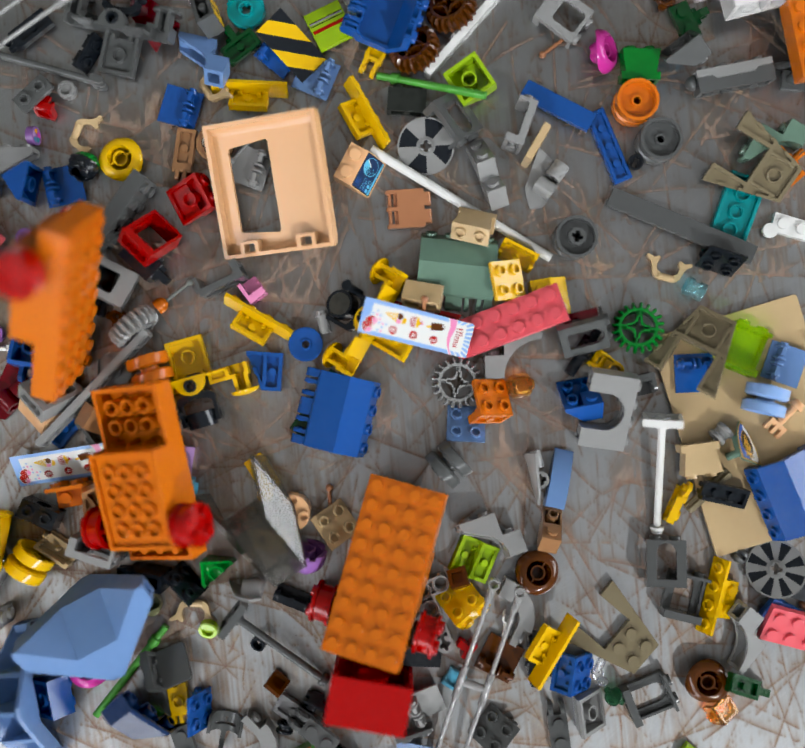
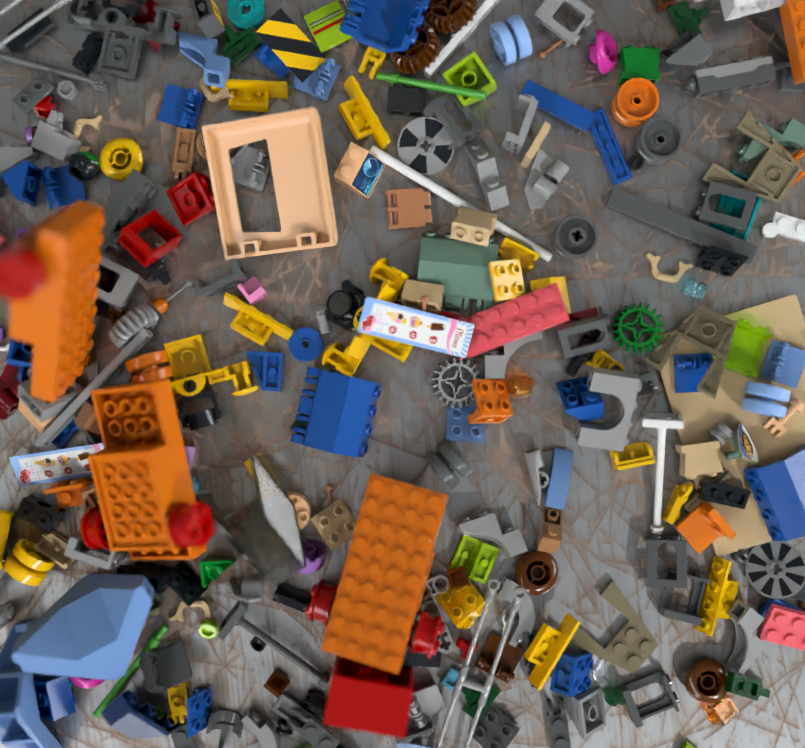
none -> light grey hinge [30,110,81,162]
none -> dark green hinge [461,678,501,721]
none -> light blue wheel [490,14,532,66]
none -> yellow hinge [609,441,655,471]
none -> orange bracket [675,501,737,554]
none -> dark grey panel [695,181,758,234]

